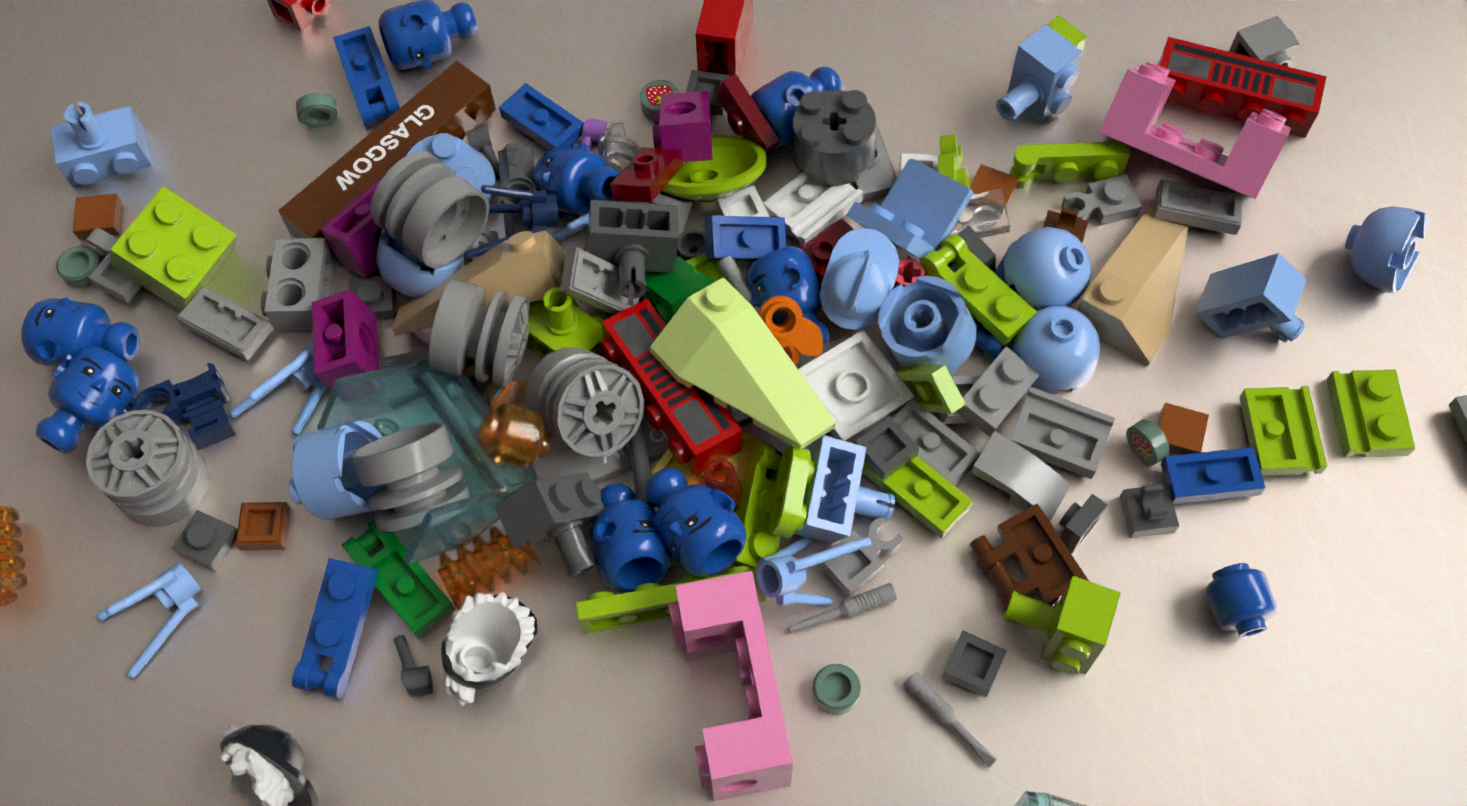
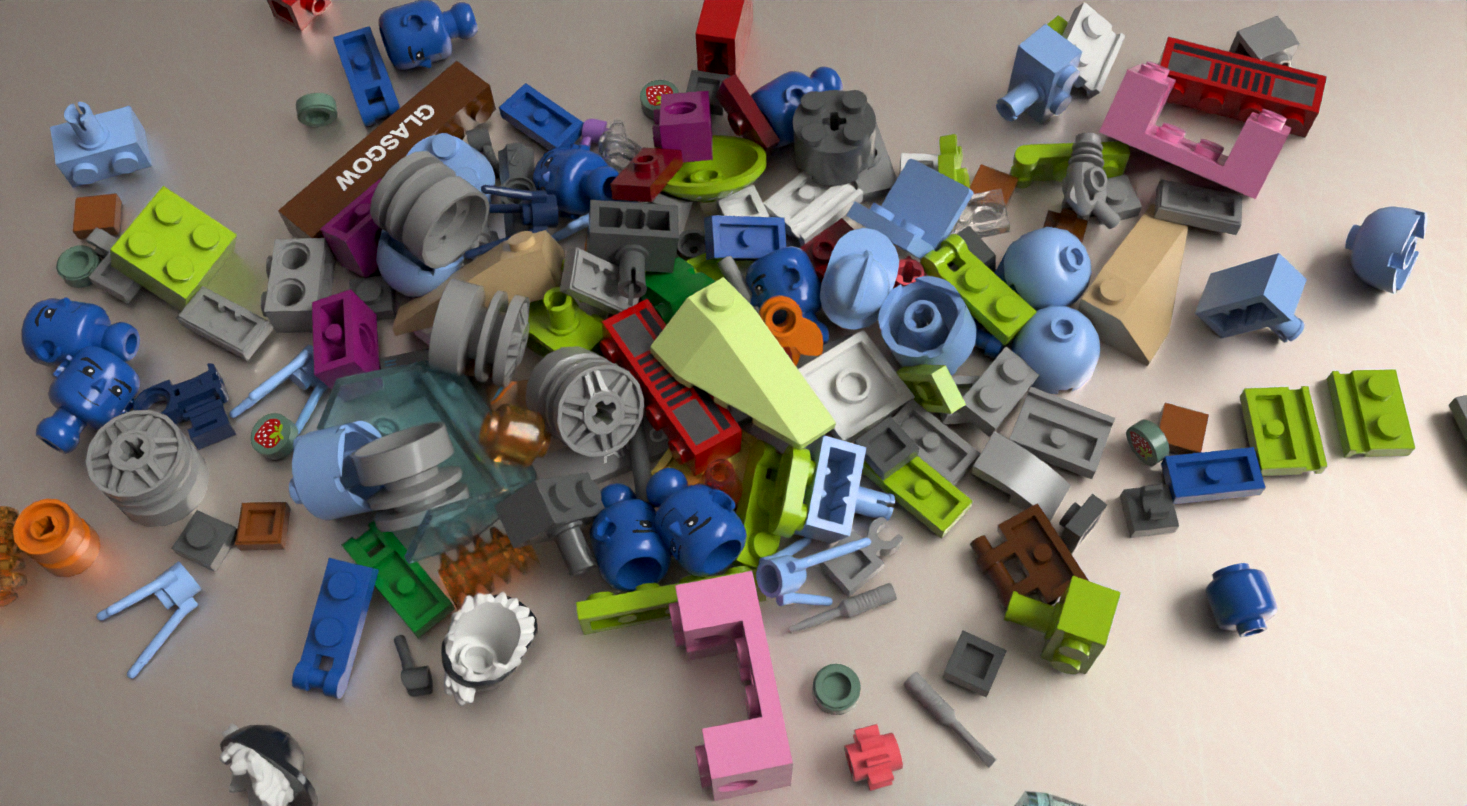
none -> orange wheel [13,499,100,577]
none -> sand green tile [251,413,298,460]
none -> coral gear [844,724,903,791]
none -> light grey piece [1061,133,1121,229]
none -> white plate [1062,2,1125,99]

